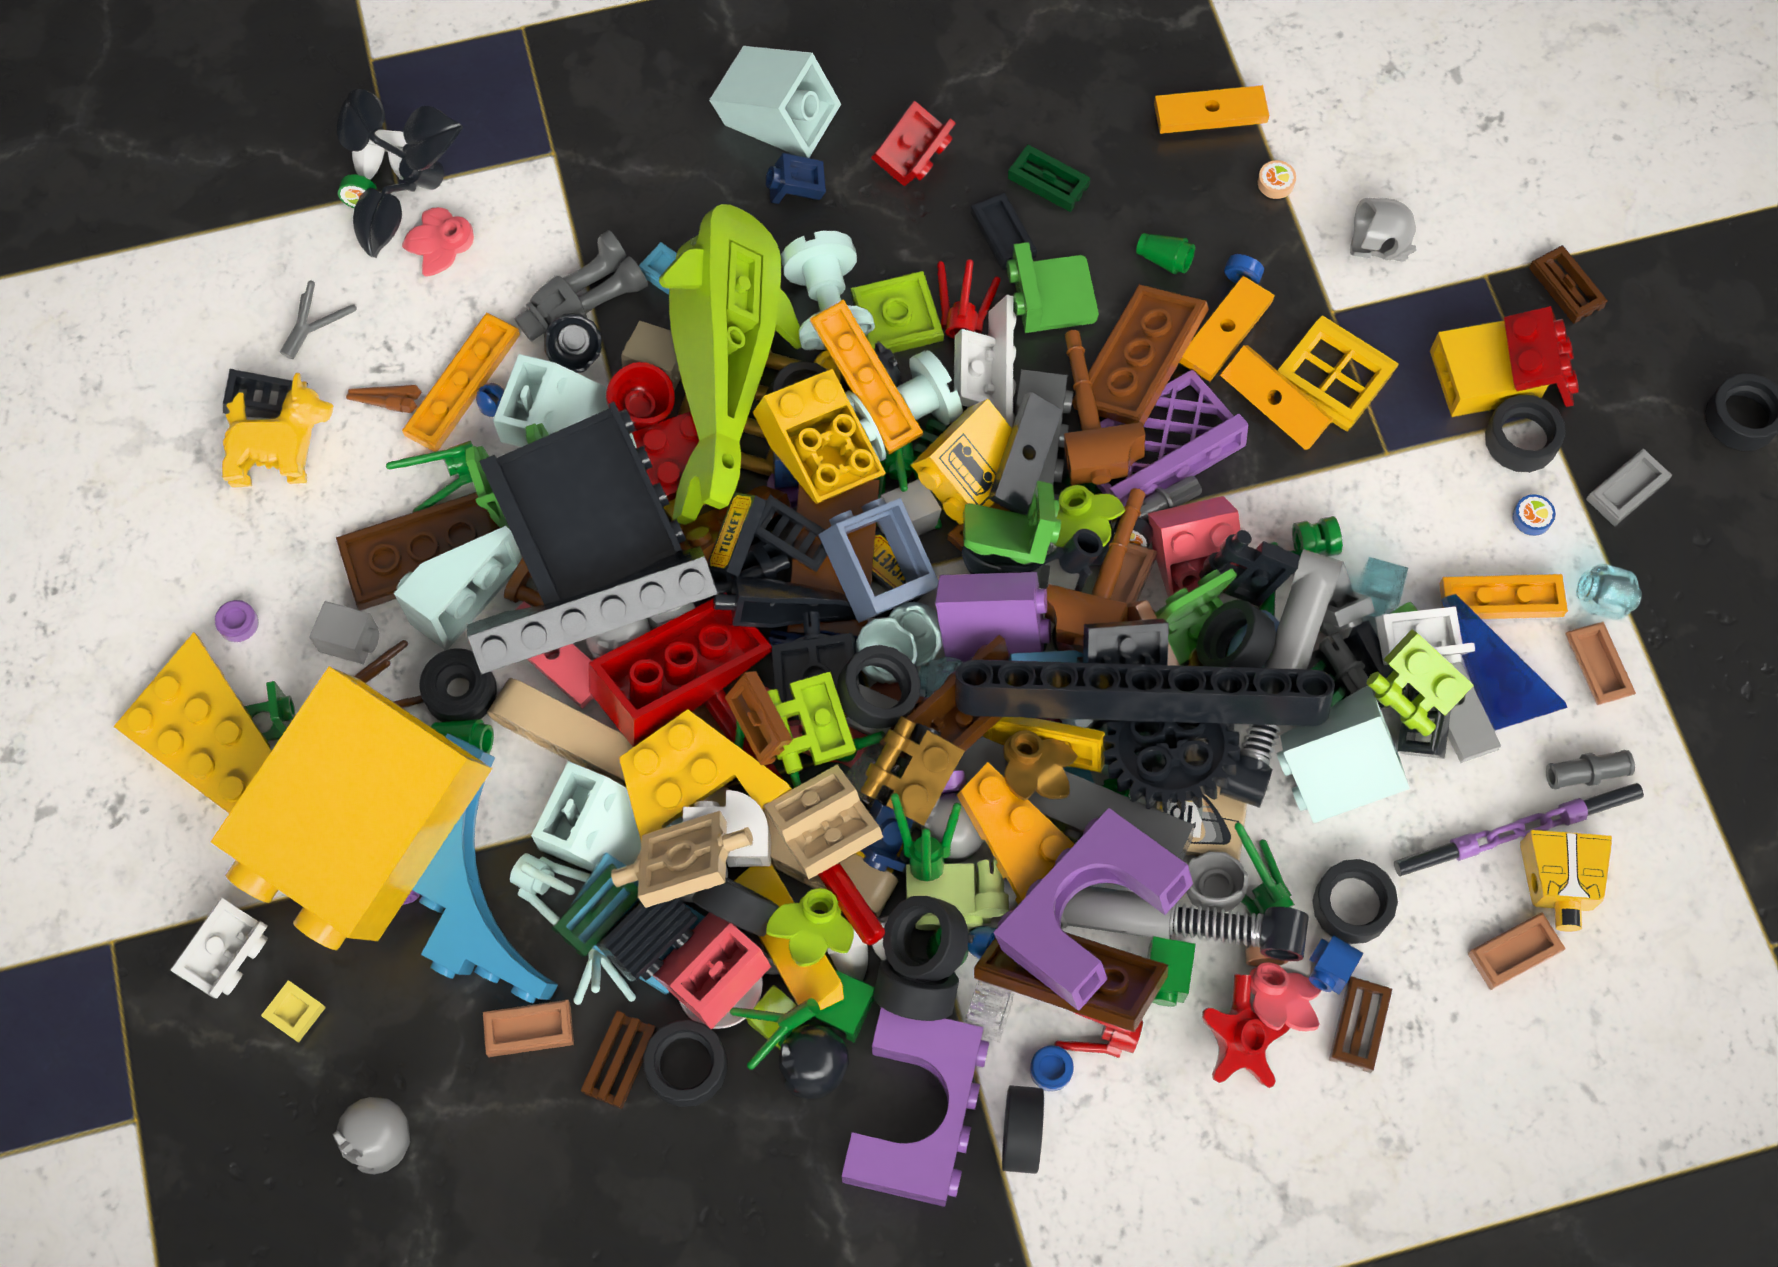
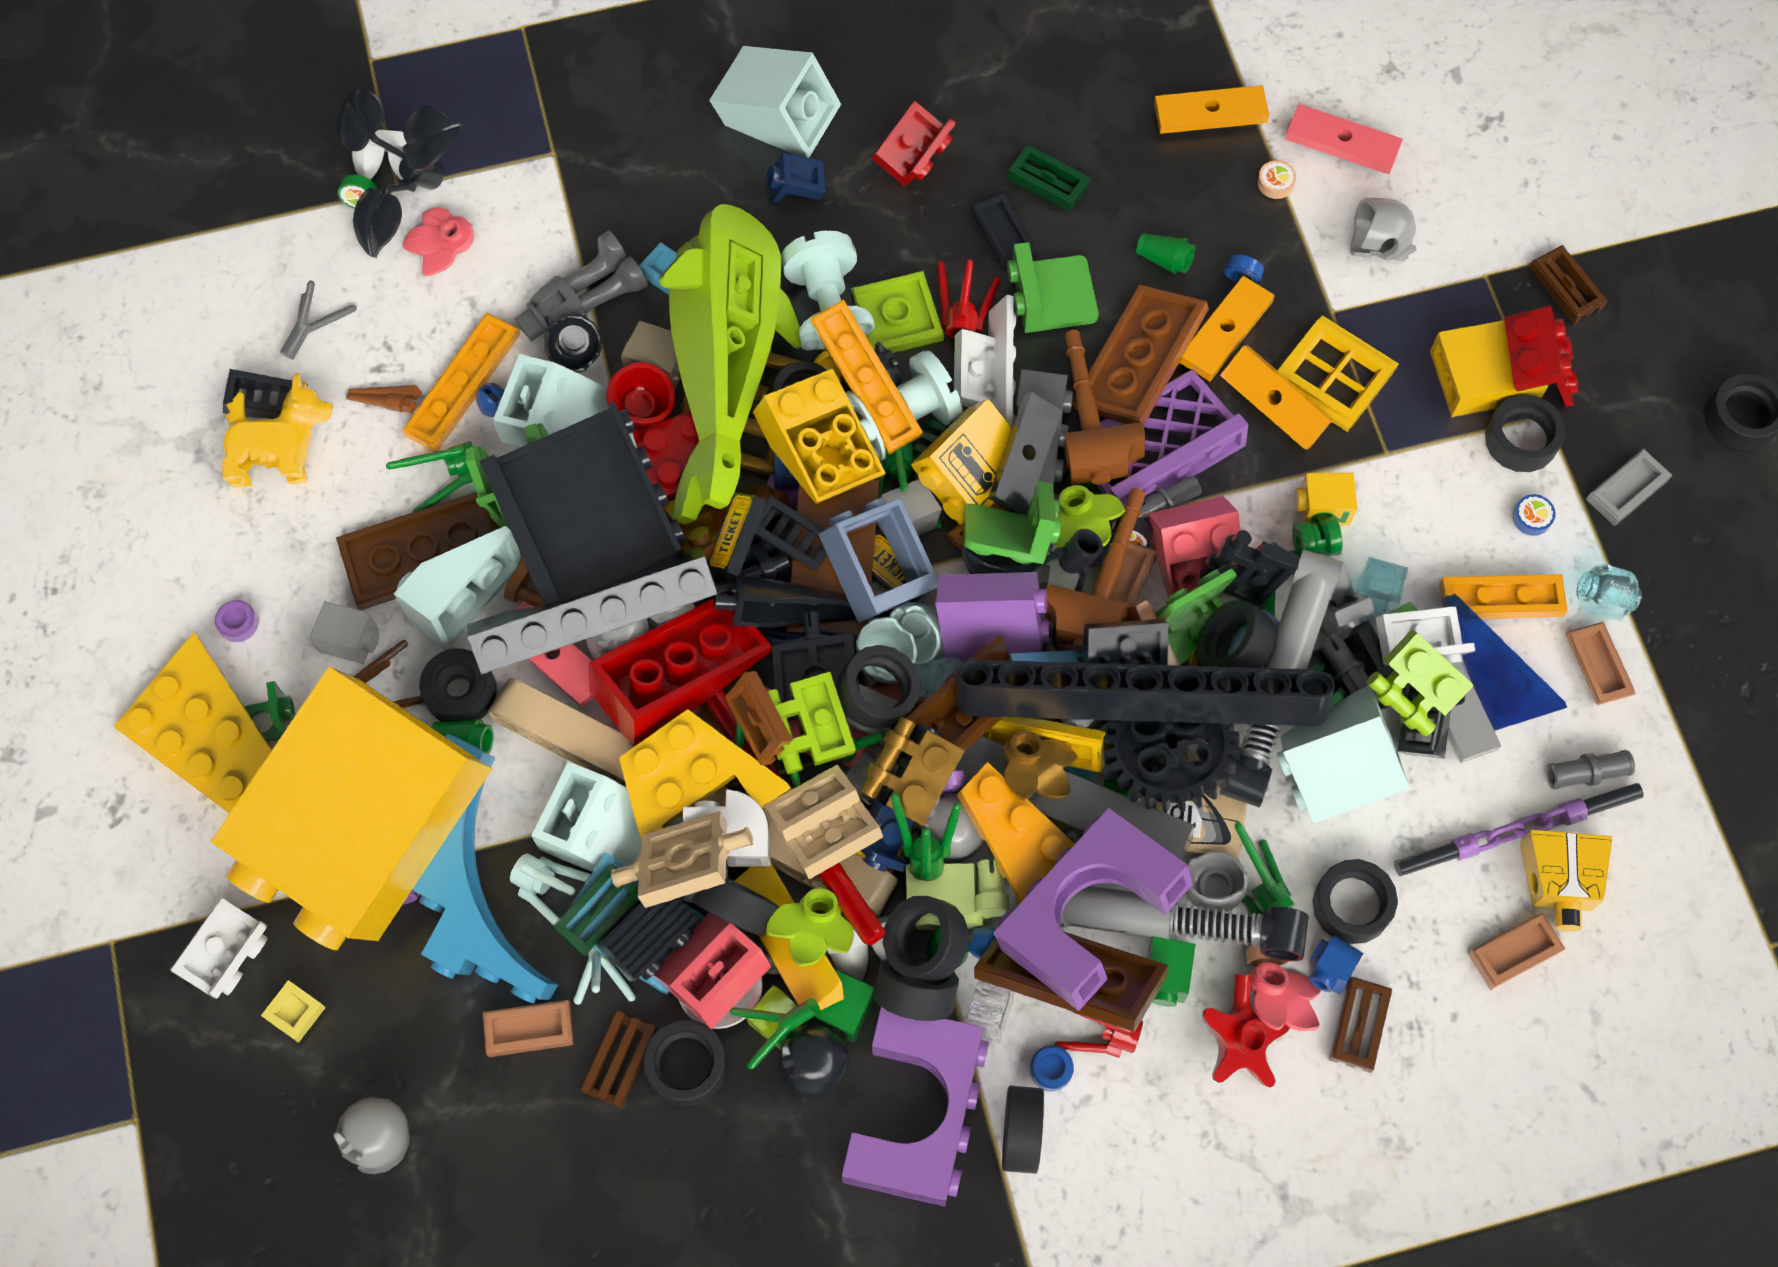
none -> coral tile [1285,104,1403,175]
none -> yellow brick [1295,472,1358,526]

